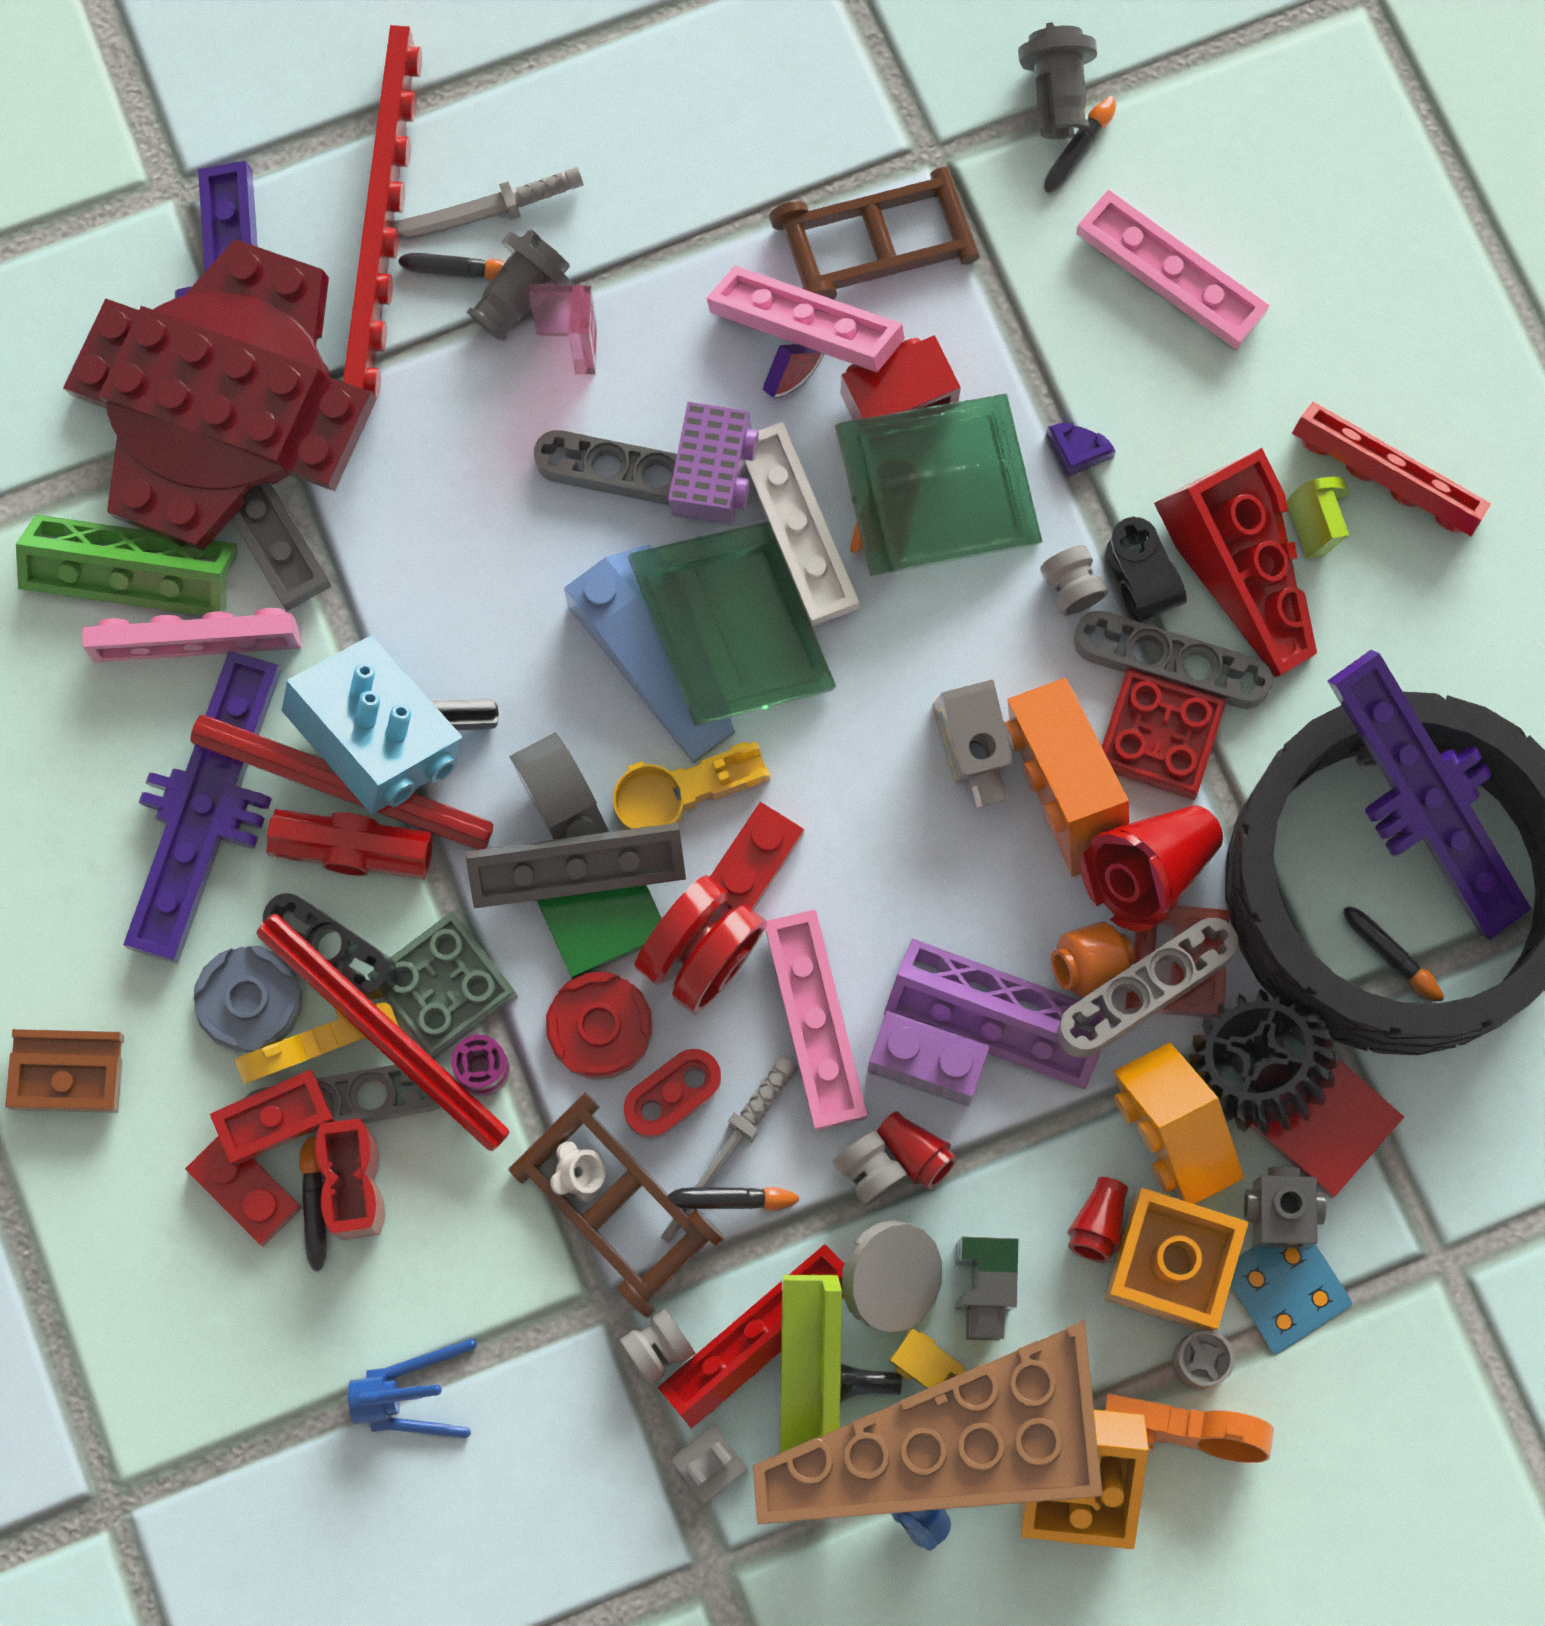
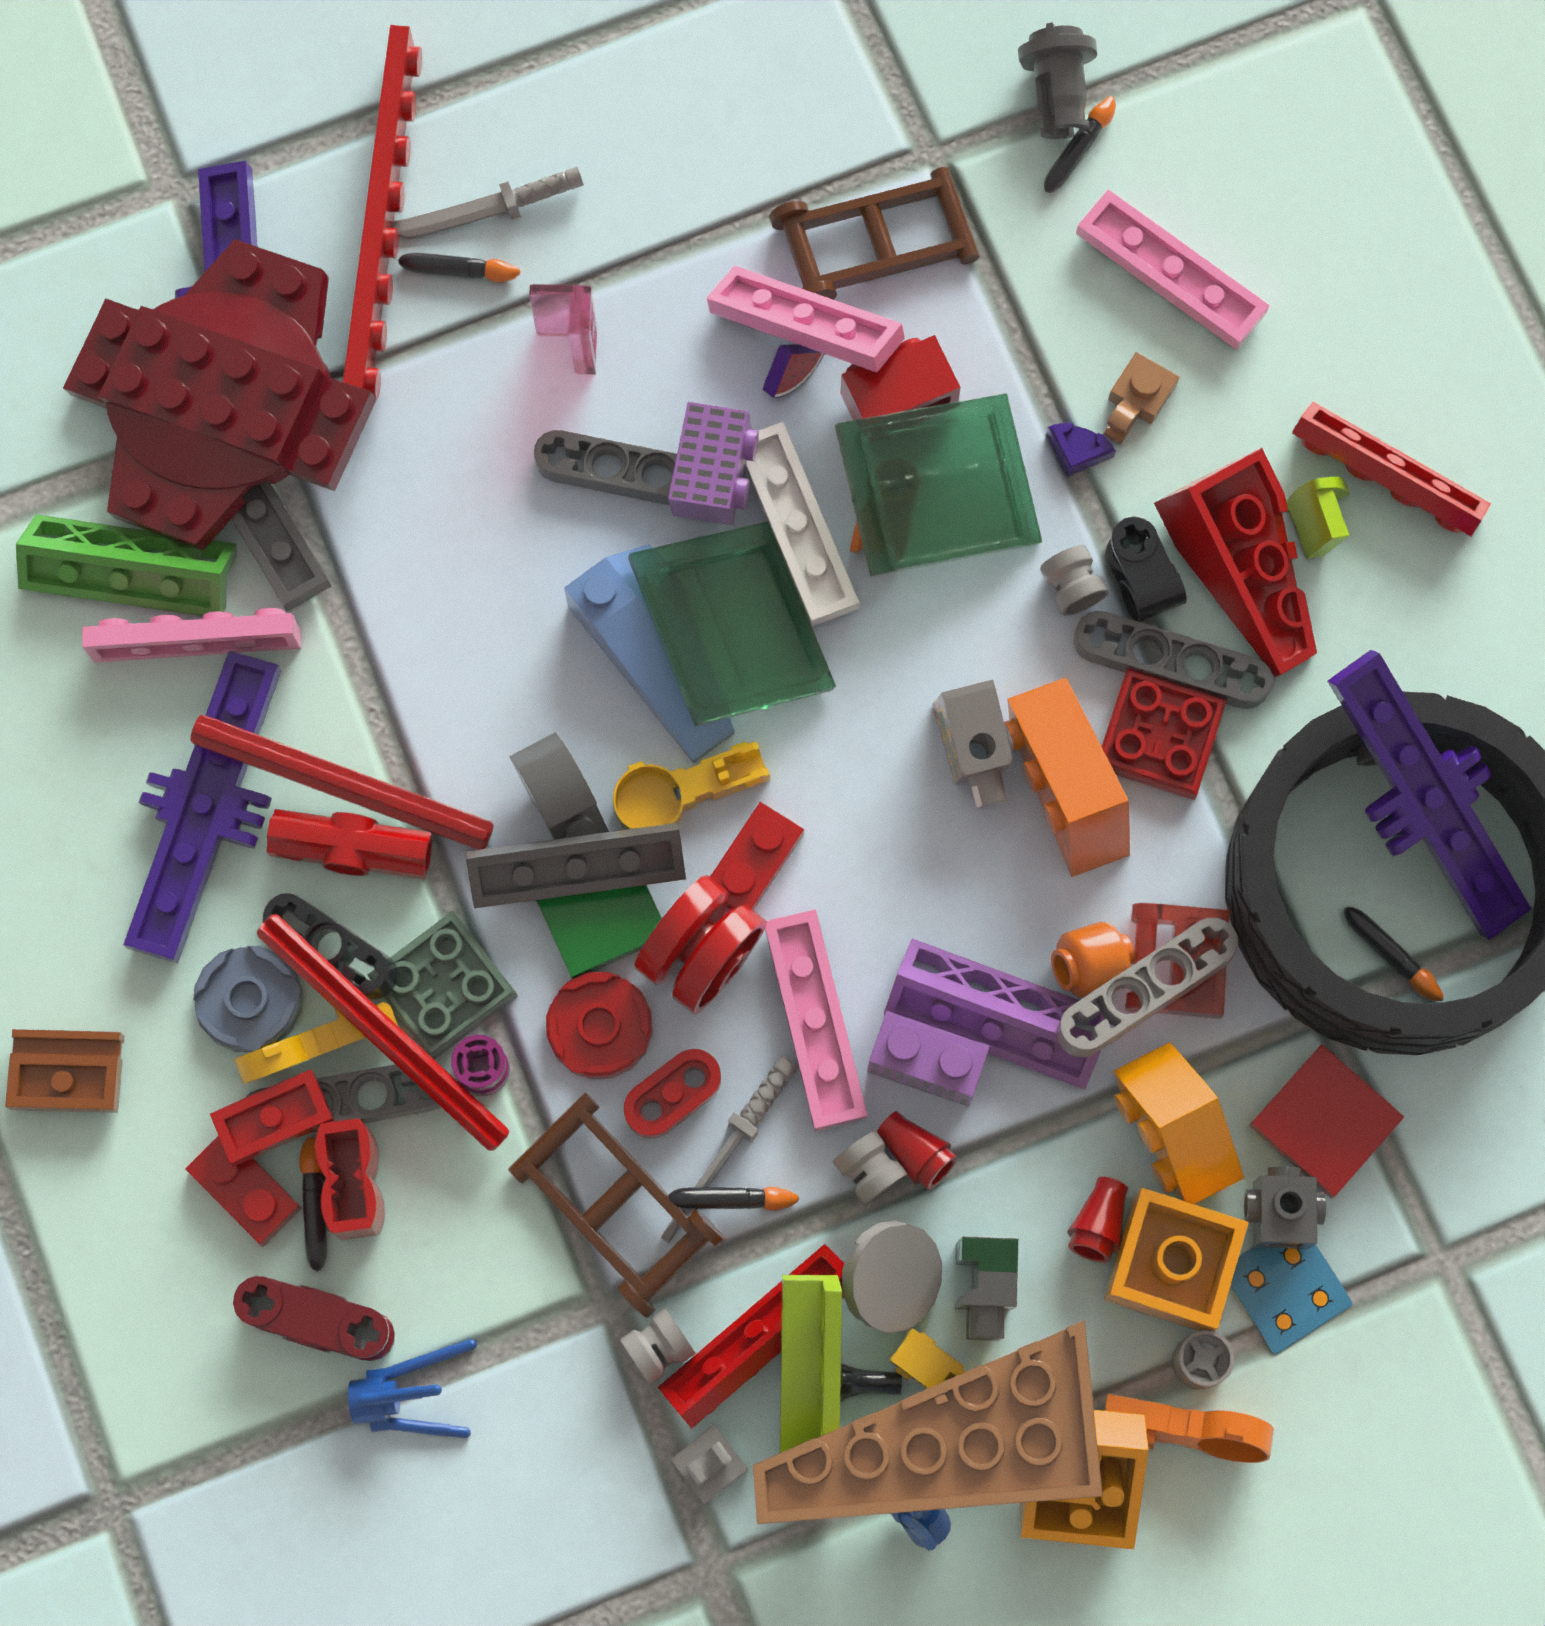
piece [282,635,499,815] -> none
dark grey piece [467,229,572,342] -> none
white plate [550,1142,606,1202] -> none
red cone [1080,805,1223,932] -> none
black gear [1189,989,1338,1135] -> none
none -> dark red piece [233,1276,395,1361]
none -> medium nougat plate [1103,352,1180,445]

